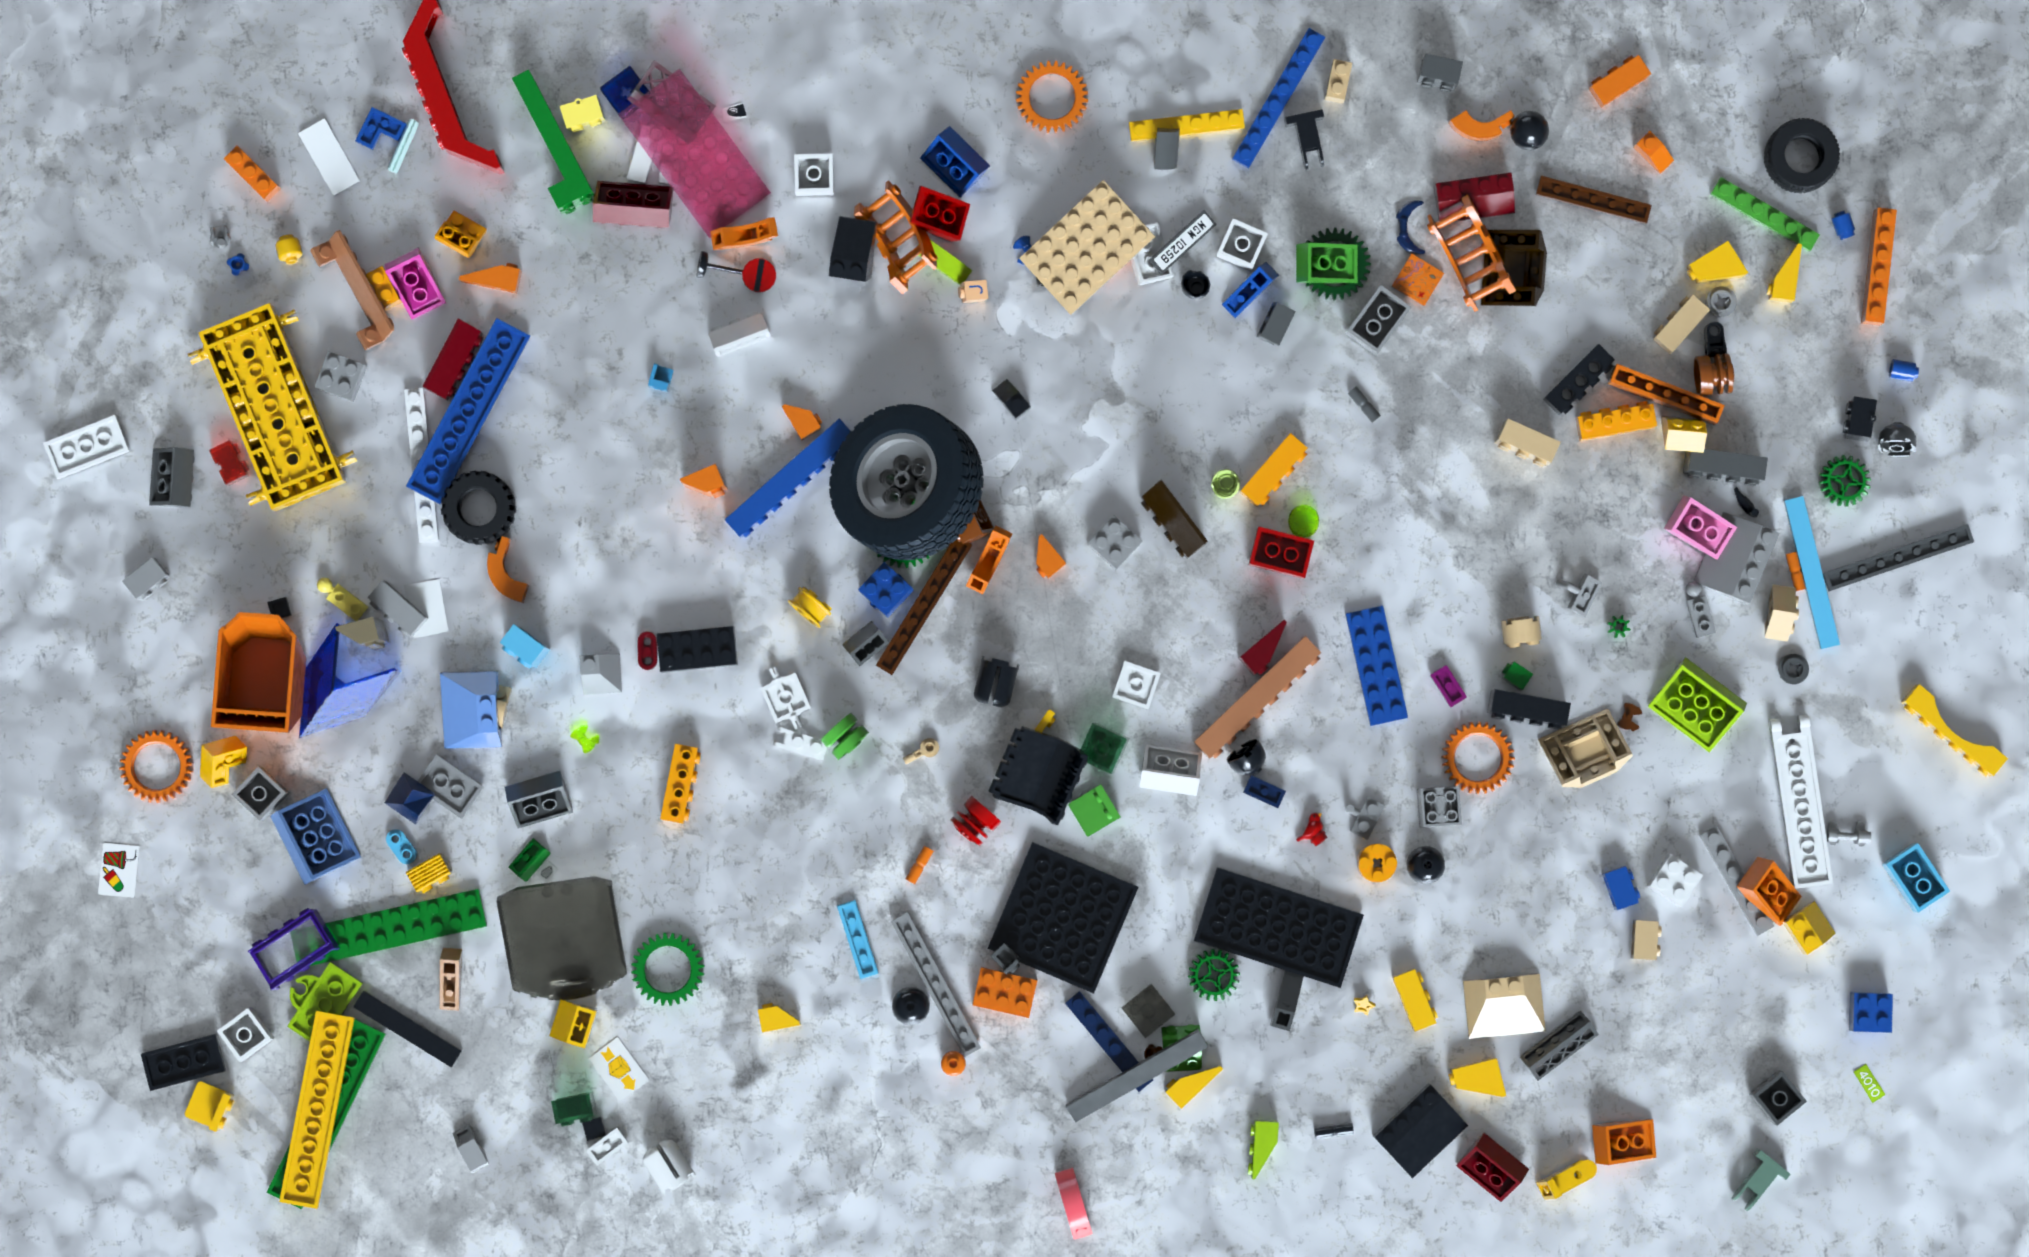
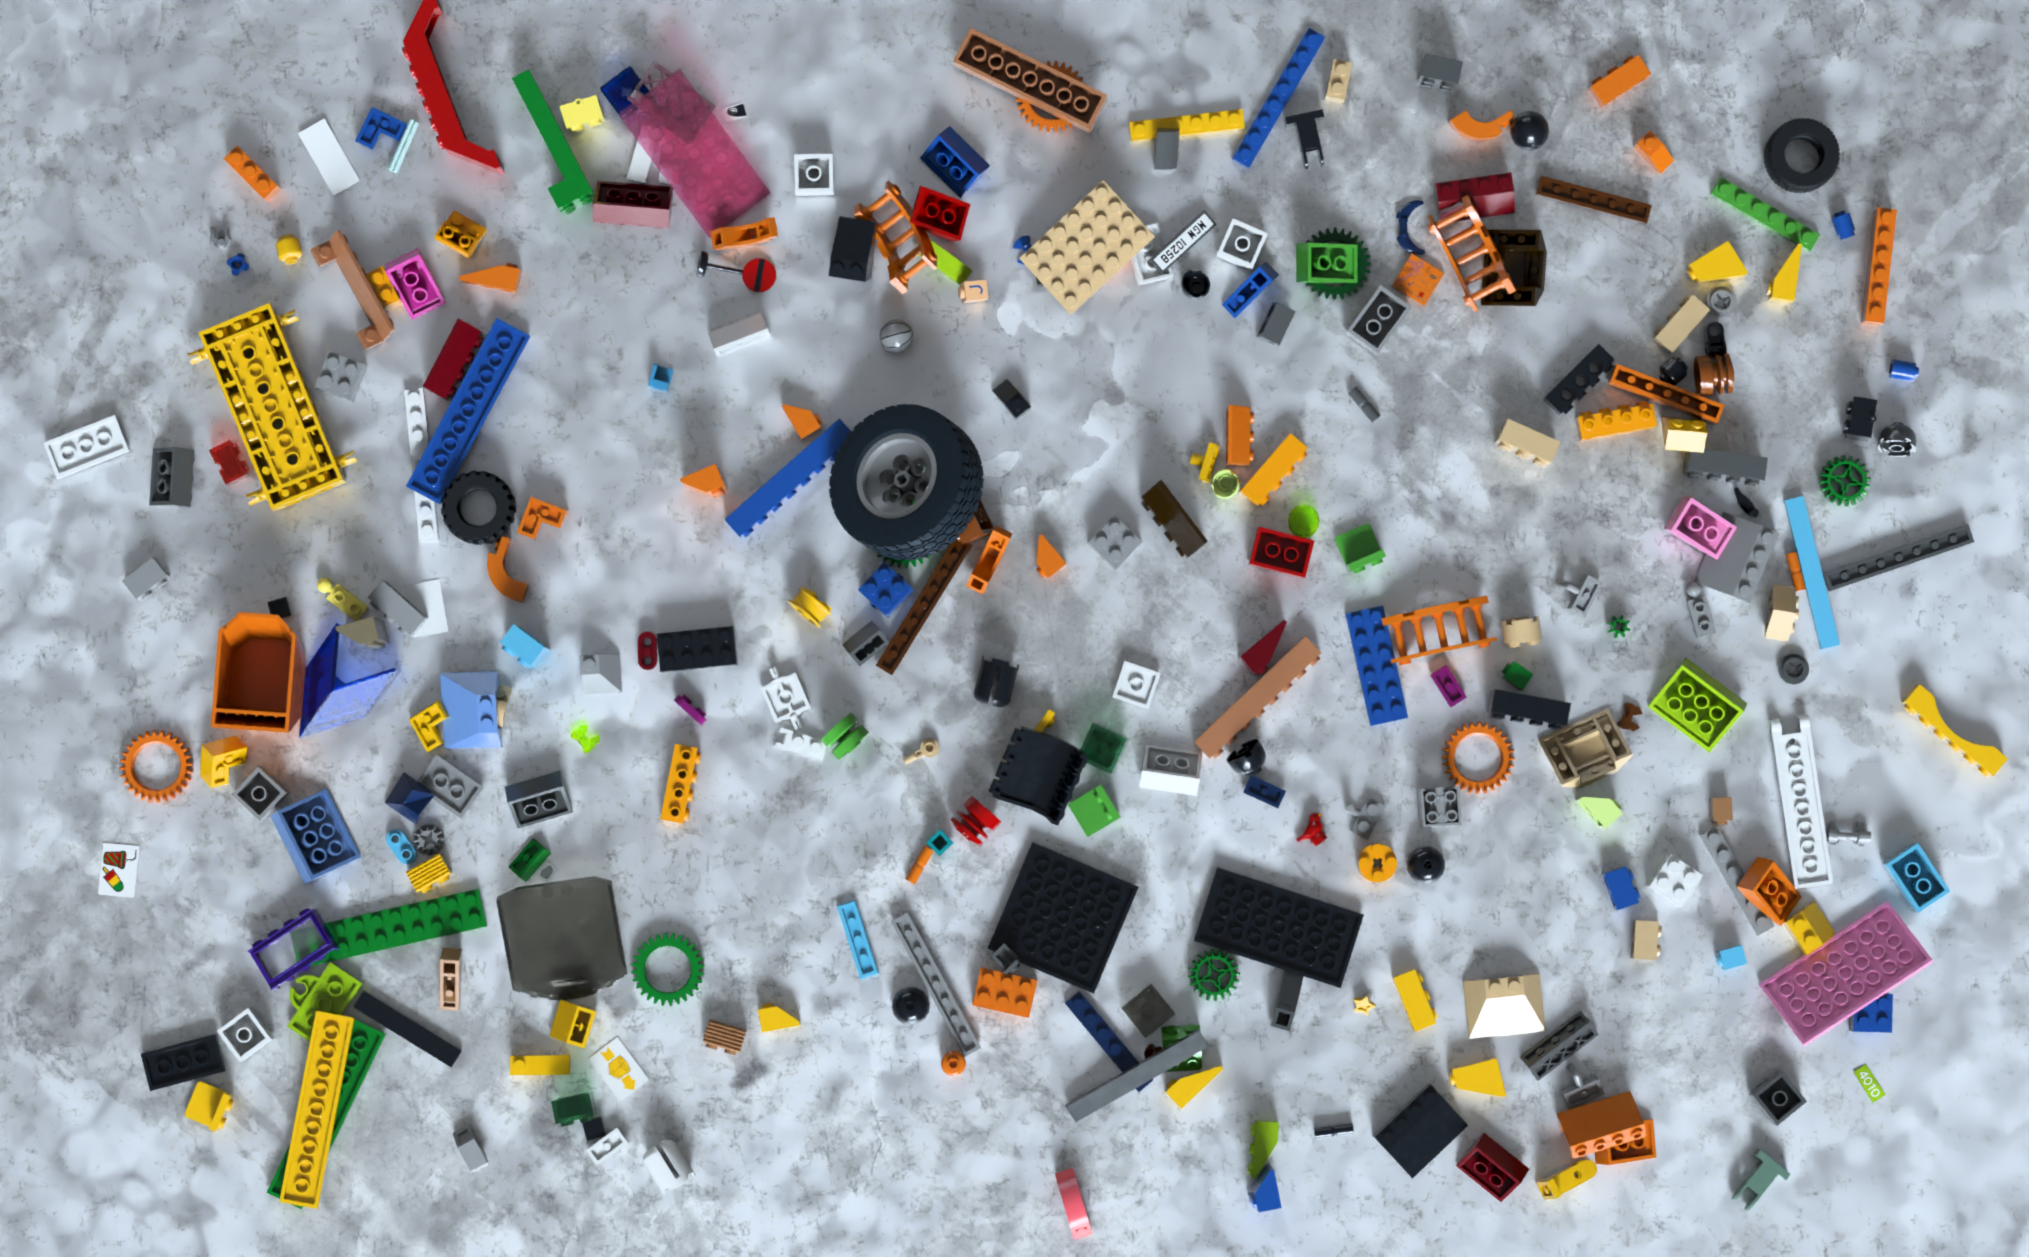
none -> yellow tile [408,700,449,752]
none -> light grey gear [413,824,444,855]
none -> yellow slope [510,1055,570,1075]
none -> orange panel [517,497,568,540]
none -> magenta plate [674,694,707,726]
none -> medium nougat brick [703,1019,747,1055]
none -> light grey piece [879,319,913,353]
none -> teal brick [926,829,953,856]
none -> nougat brick [953,27,1108,133]
none -> yellow tile [1190,442,1220,484]
none -> orange slope [1226,405,1254,466]
none -> blue slope [1248,1164,1282,1212]
none -> bright green bracket [1335,524,1386,574]
none -> orange fence [1381,596,1497,665]
none -> orange panel [1557,1091,1646,1159]
none -> light grey plate [1561,1064,1604,1110]
none -> yellowish green slope [1575,797,1623,829]
none -> black head [1659,357,1688,386]
none -> medium nougat brick [1709,797,1733,825]
none -> medium azure brick [1715,945,1747,970]
none -> bright pink plate [1759,901,1933,1047]

